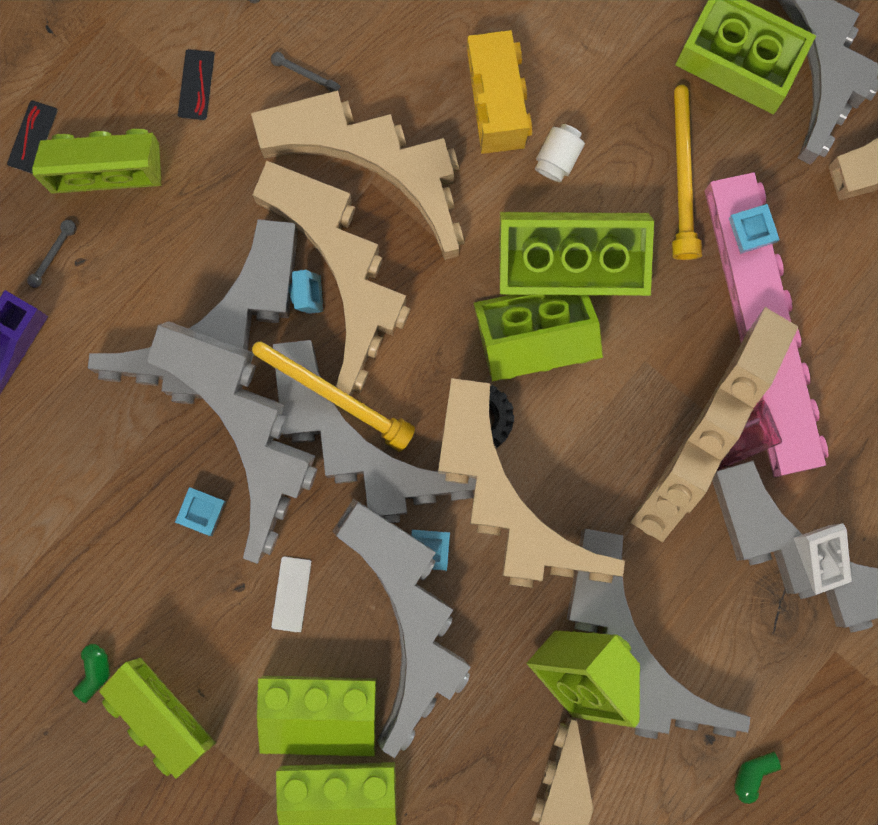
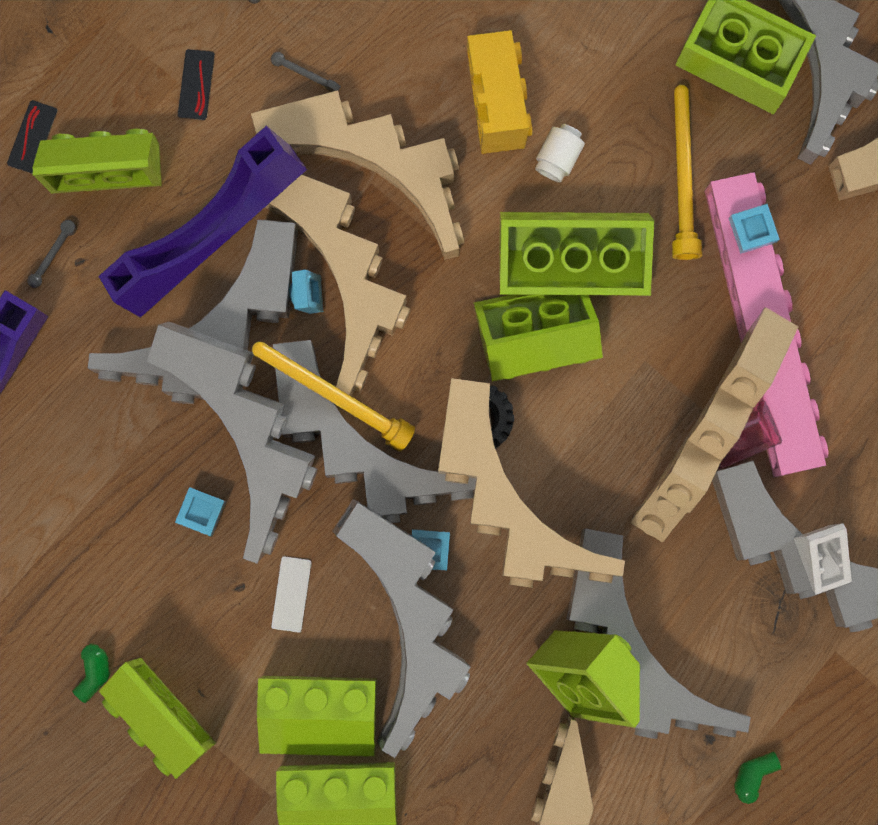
none -> dark purple arch [99,125,307,318]

